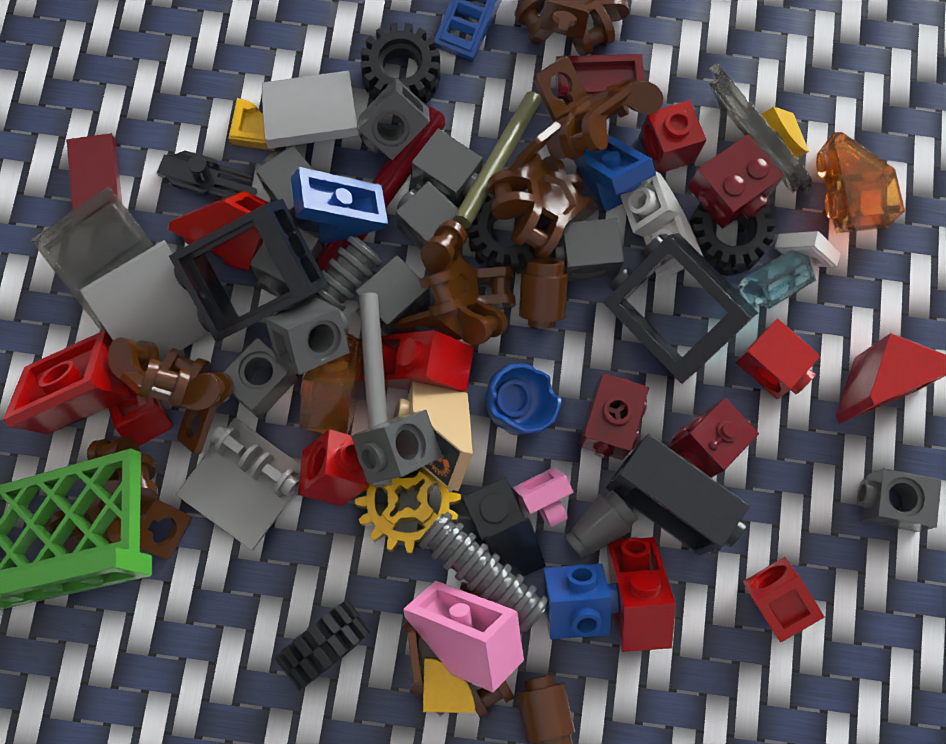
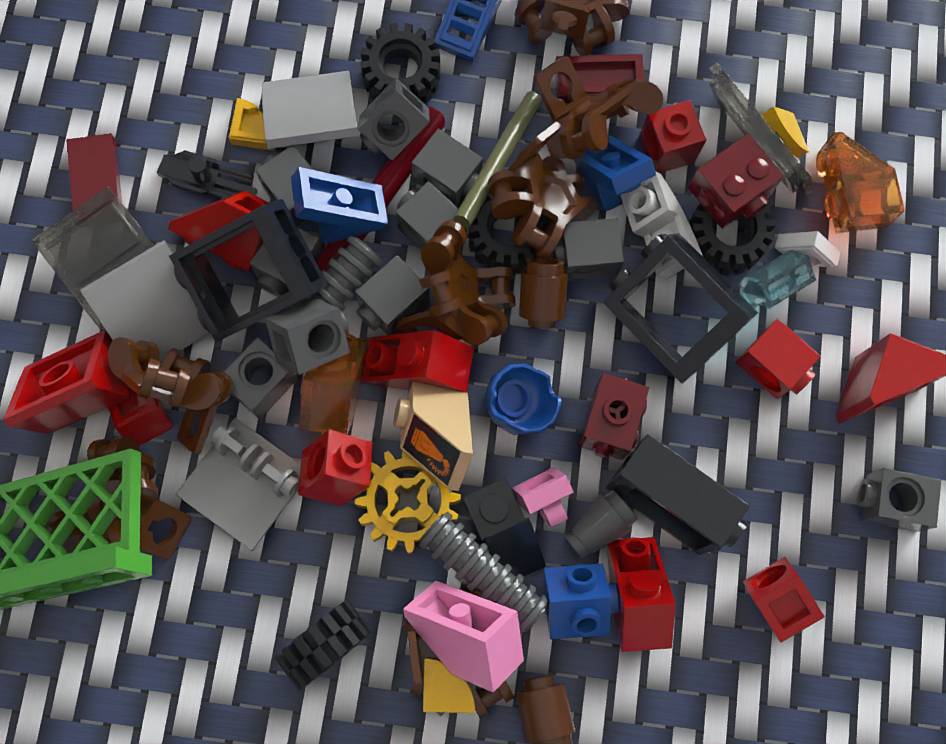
dark grey brick [351,409,443,484] -> none
light grey bar [359,293,392,487] -> none
dark red head [667,397,760,478] -> none

